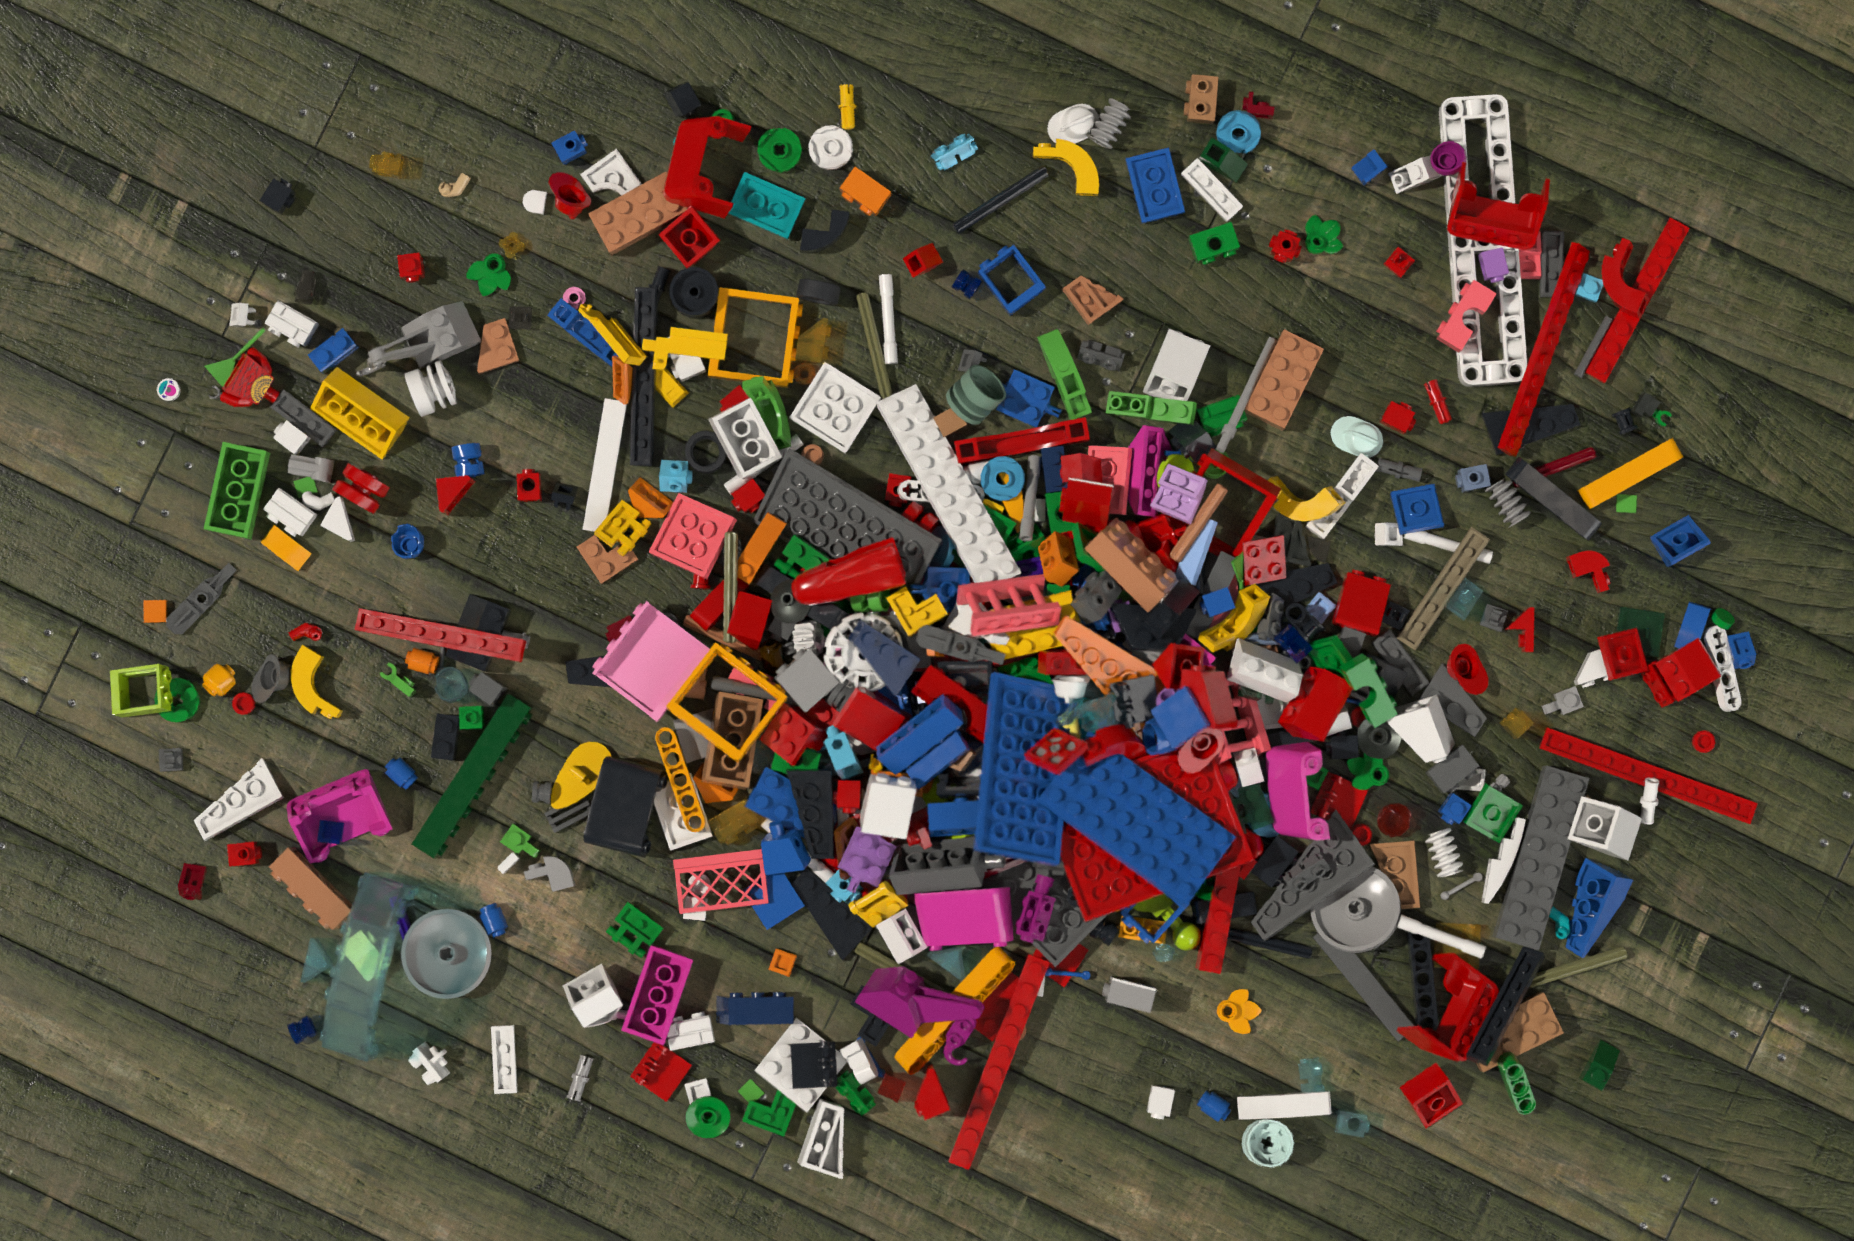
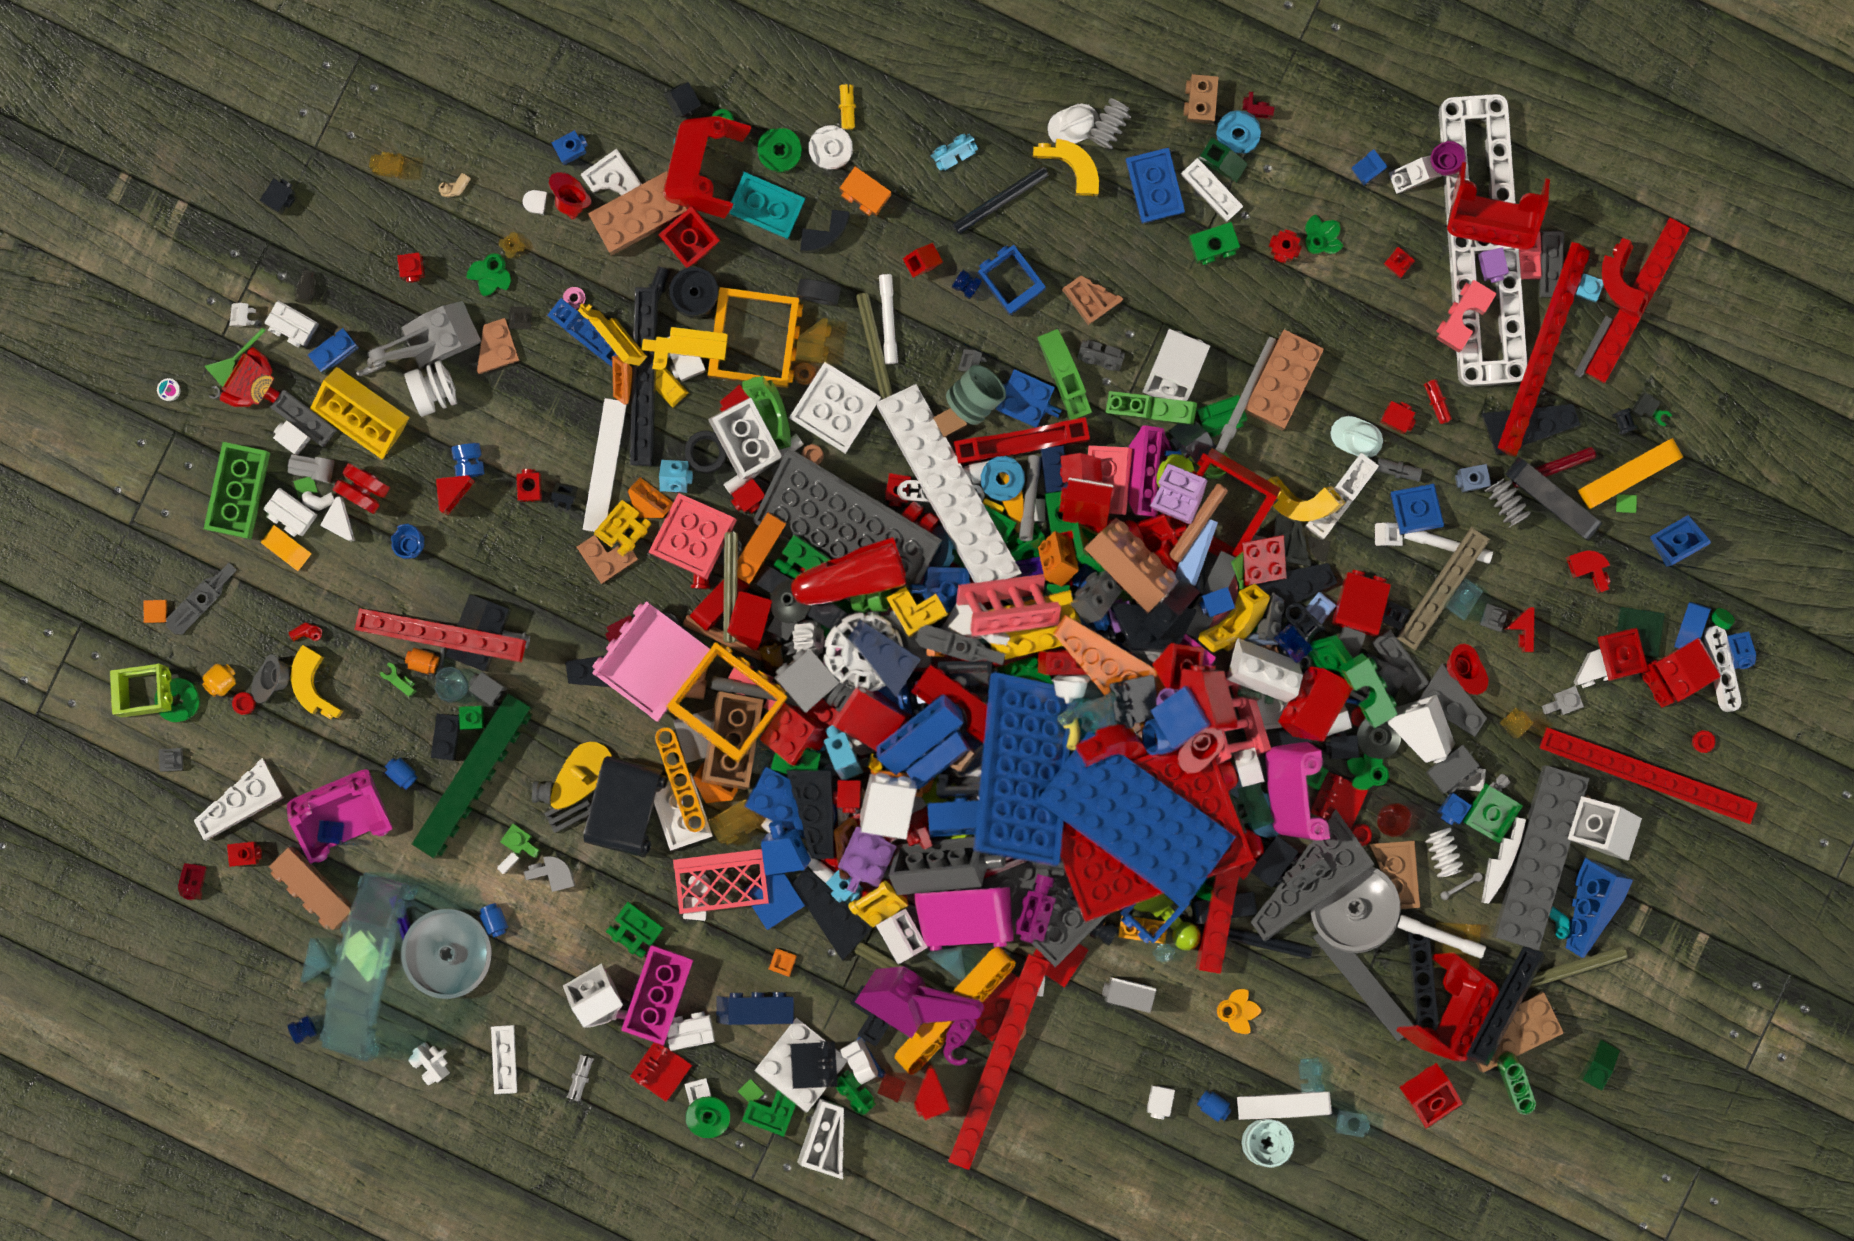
red piece [1024,727,1088,775] -> none
blue hinge [1045,968,1091,980] -> none
white pin [1640,778,1659,824] -> none

